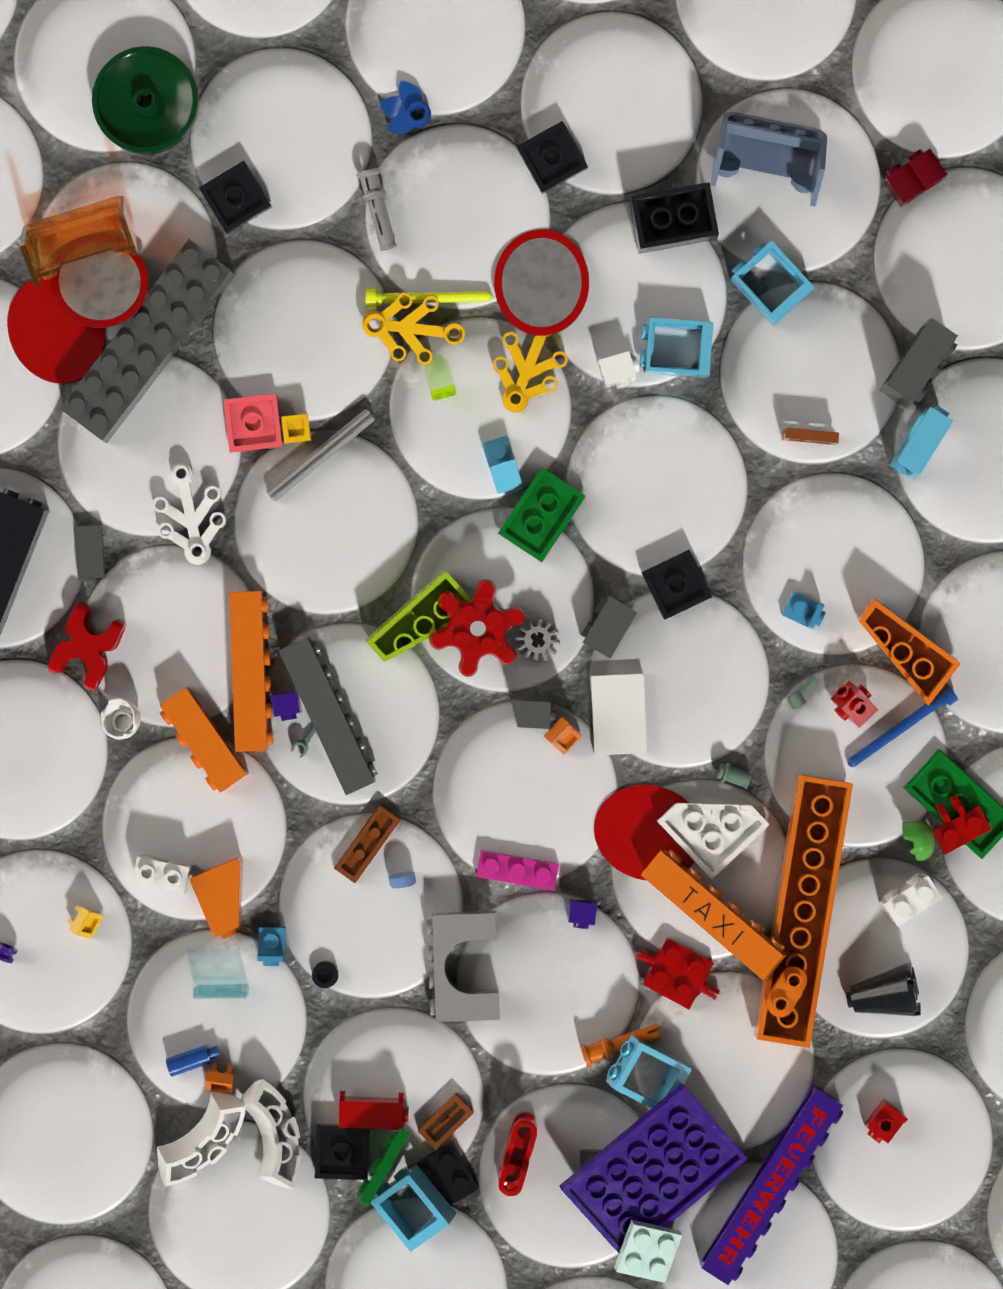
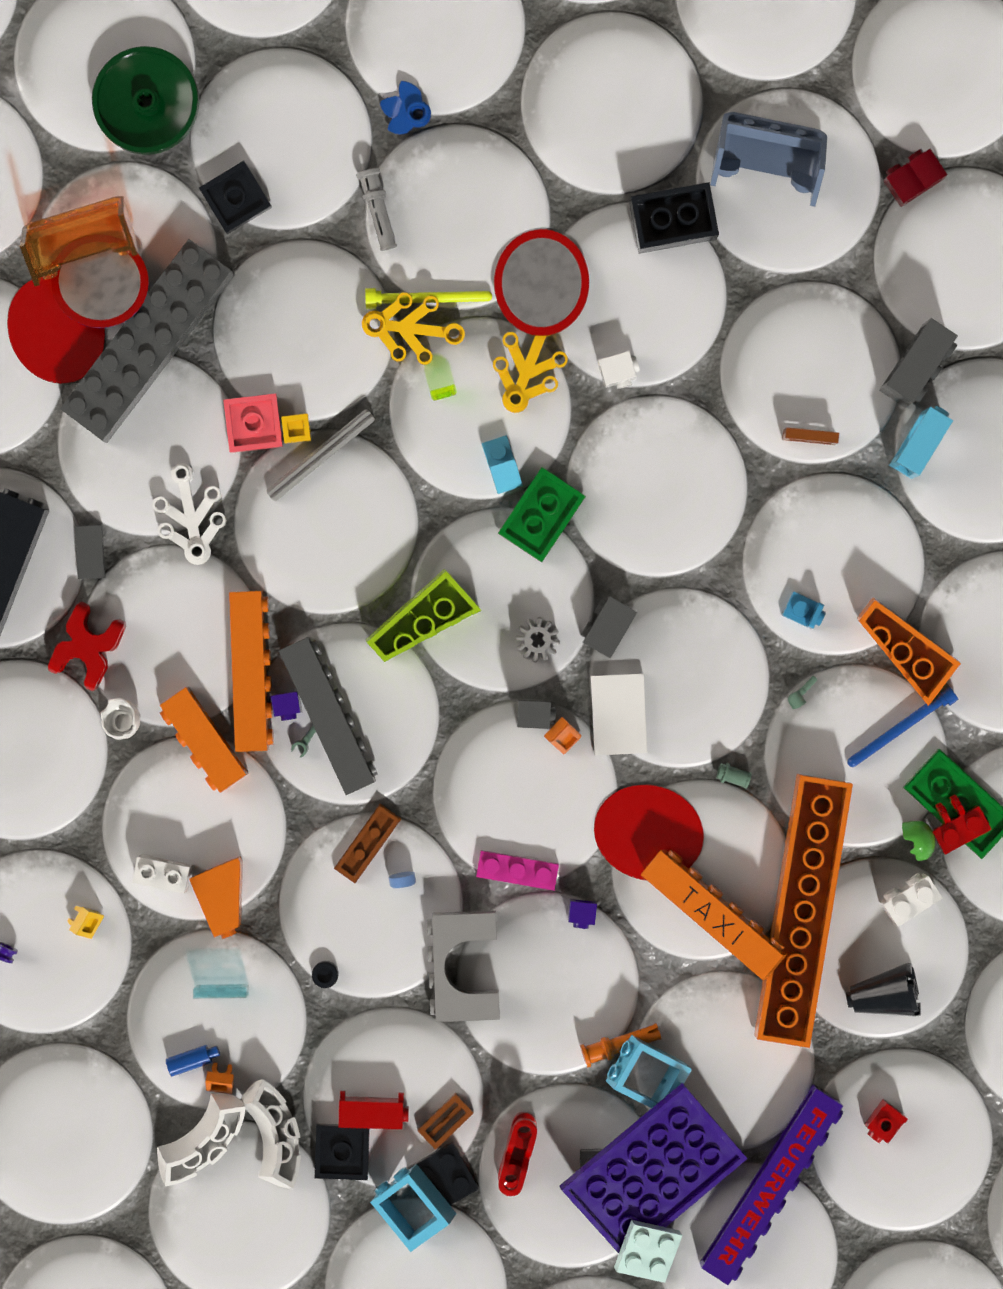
dark azure bracket [257,927,286,966] -> none
green plate [356,1128,410,1207] -> none
red plate [429,579,525,677] -> none
black plate [516,121,588,194] -> none
red plate [635,938,720,1010] -> none
medium azure window [640,317,713,378] -> none
black plate [641,549,712,620] -> none
white plate [657,803,770,879] -> none
medium azure window [730,241,815,326] -> none
orange plate [766,966,807,1017] -> none
red brick [831,681,878,728] -> none

